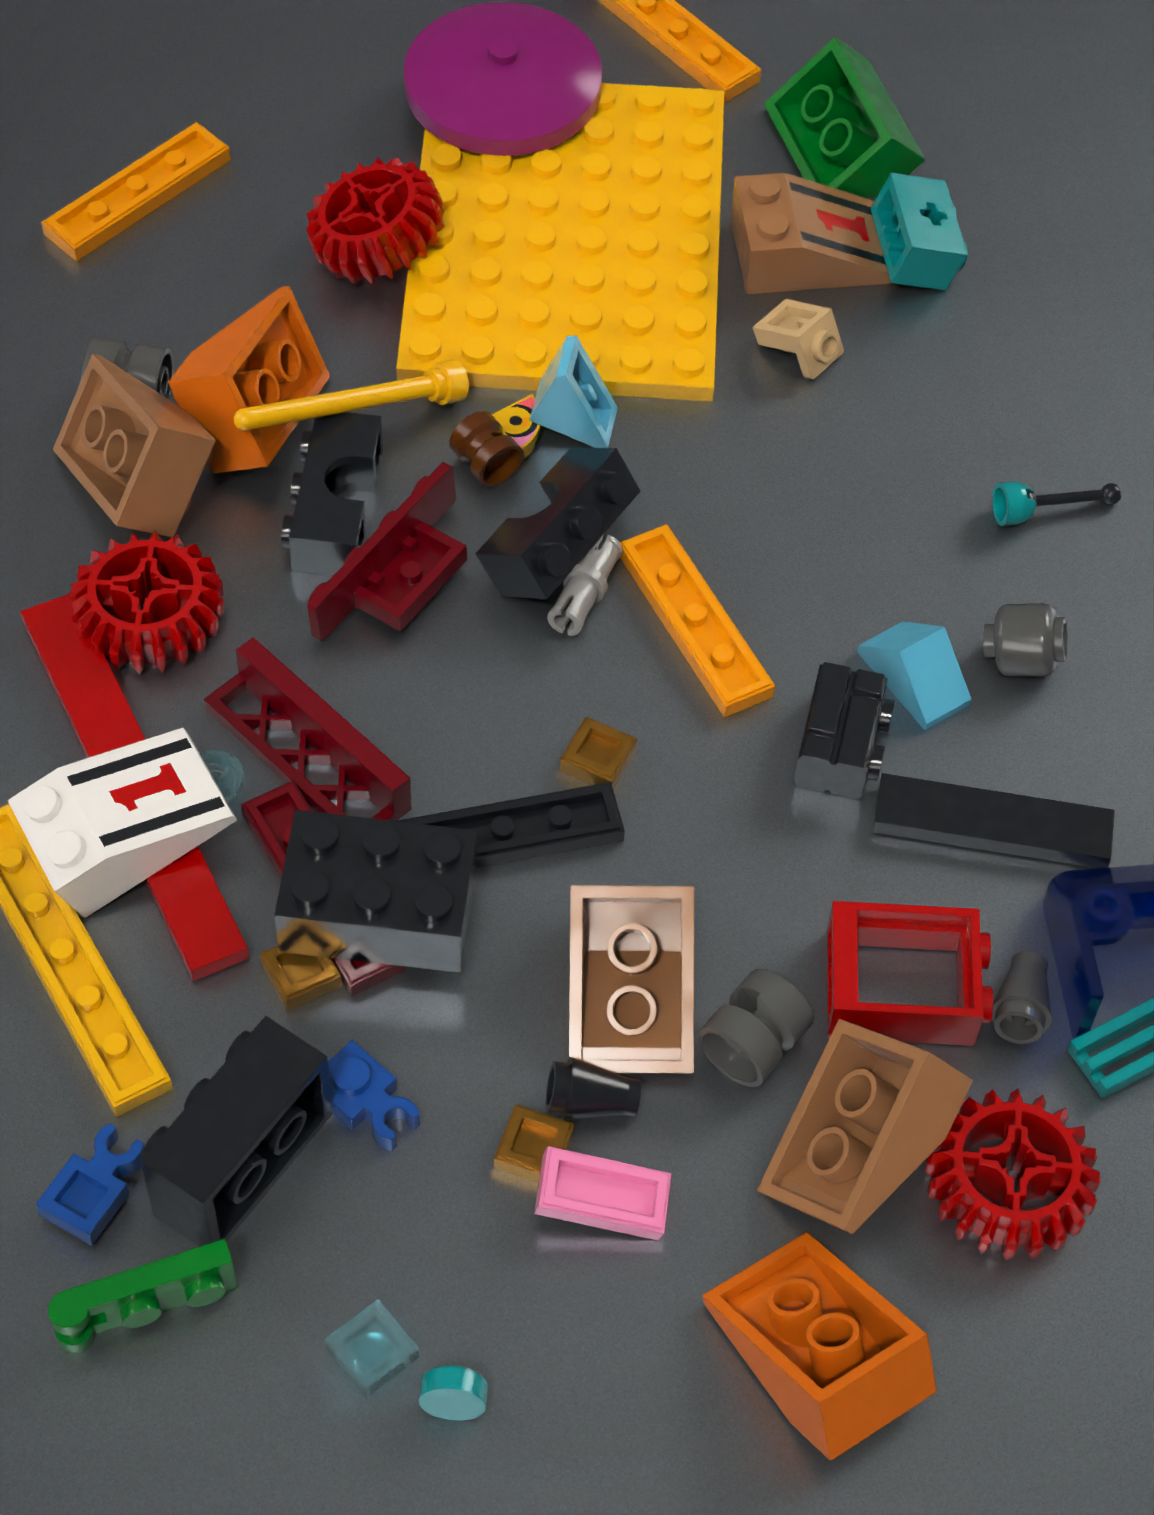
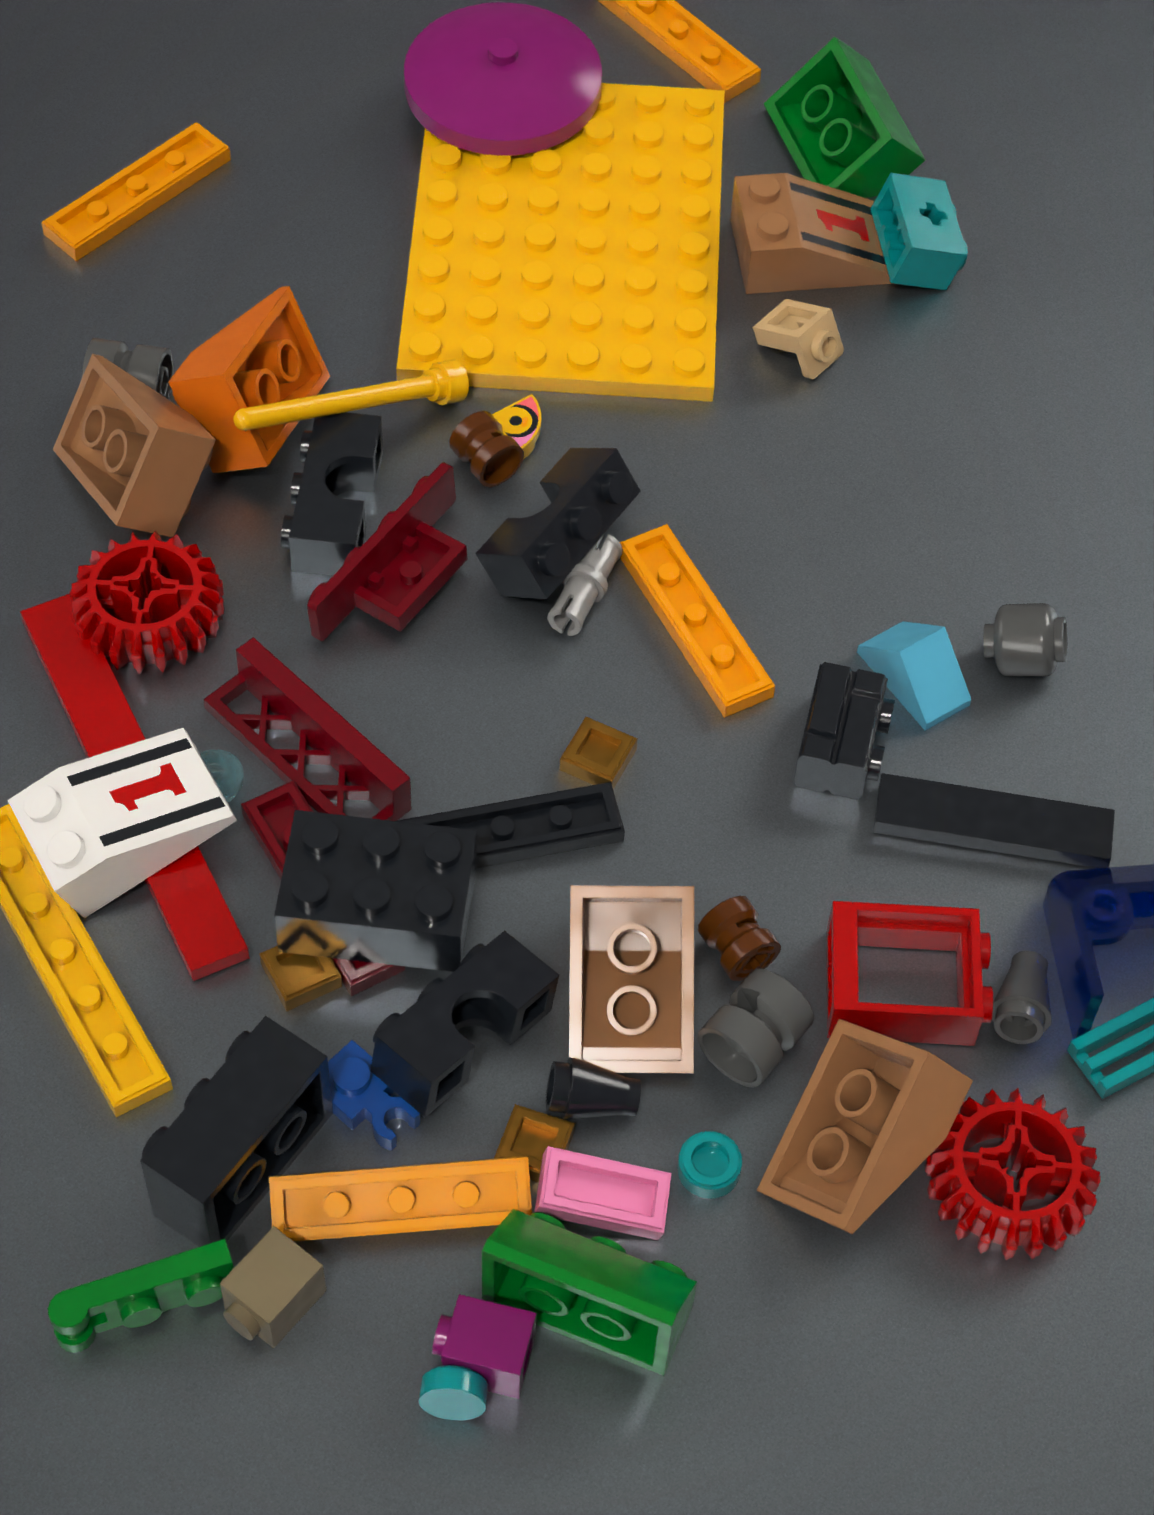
blue plate [35,1123,144,1246] -> none
red gear [306,157,445,284] -> none
clear light blue plate [325,1299,419,1398] -> none
medium azure slope [529,335,618,448] -> none
orange slope [702,1232,937,1461] -> none
hinge [992,481,1122,526] -> none
none -> dark tan brick [220,1226,326,1349]
none -> light orange tile [269,1156,532,1241]
none -> black arch [370,931,559,1117]
none -> magenta brick [432,1294,537,1399]
none -> green slope [482,1209,697,1376]
none -> teal tile [677,1131,742,1199]
none -> reddish brown wheel [698,896,781,981]

